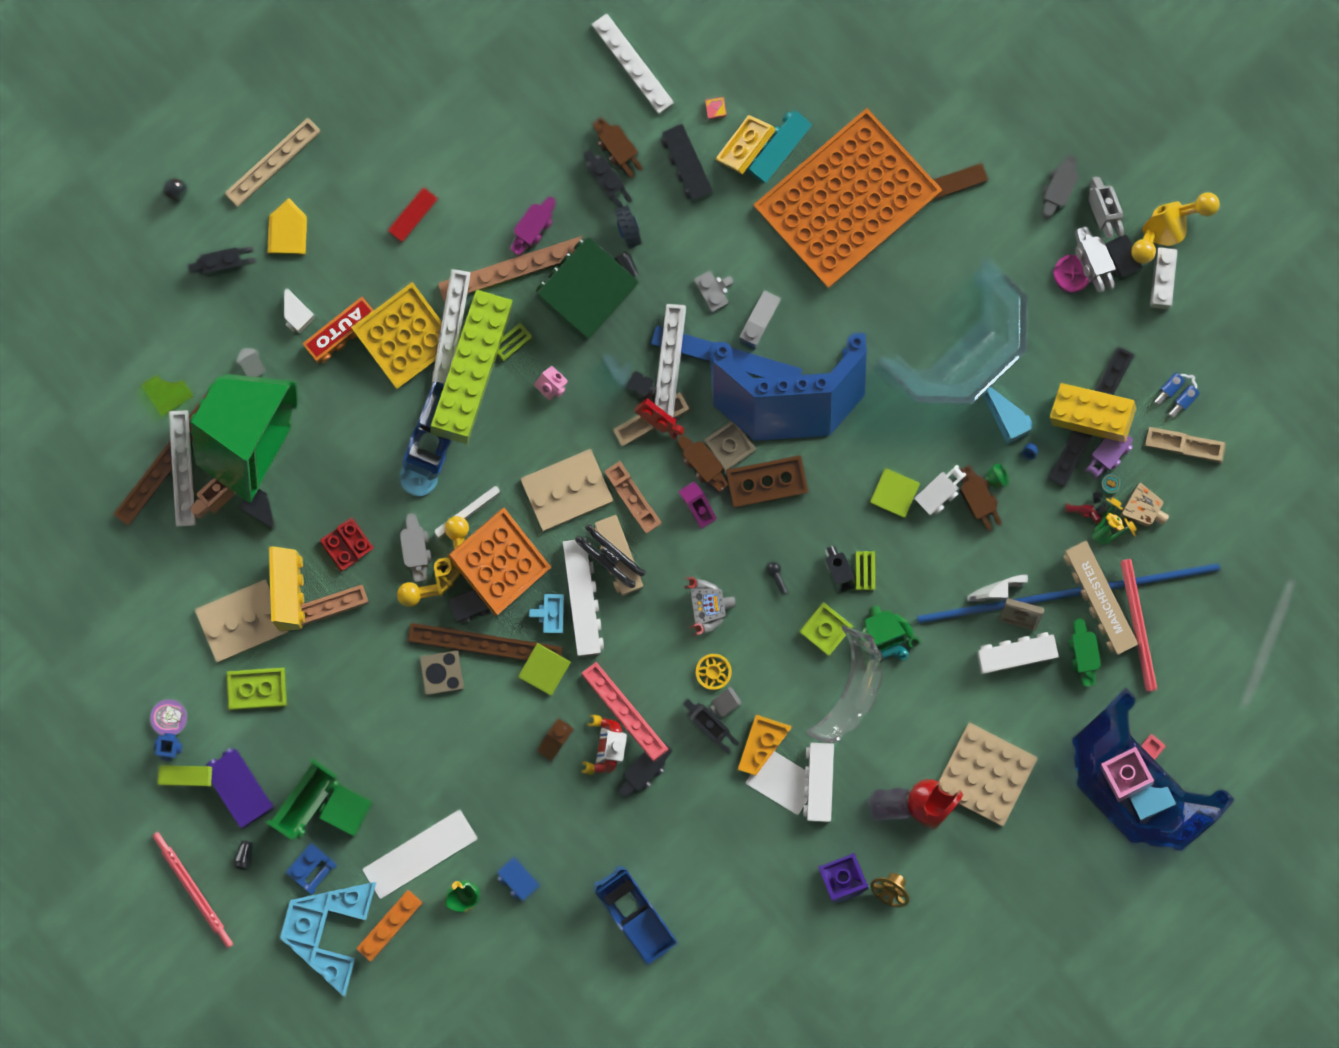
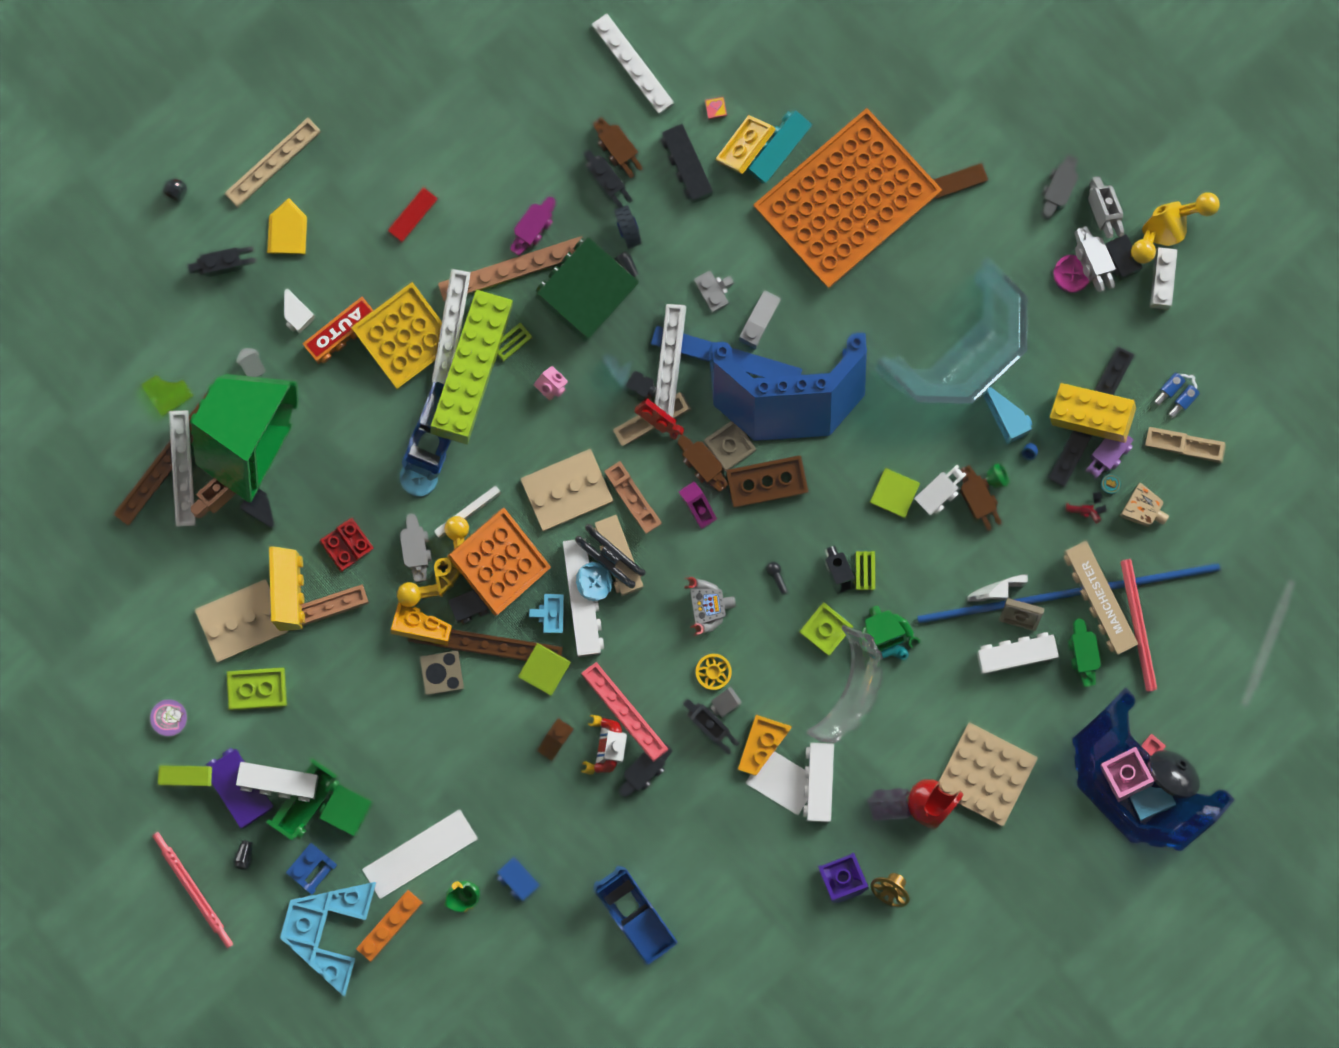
blue brick [153,733,183,761] -> none
plant [1092,497,1137,546] -> none
none -> white brick [236,762,319,802]
none -> light orange wing [391,601,452,645]
none -> medium azure tile [576,562,612,601]
none -> black dish [1148,750,1200,799]

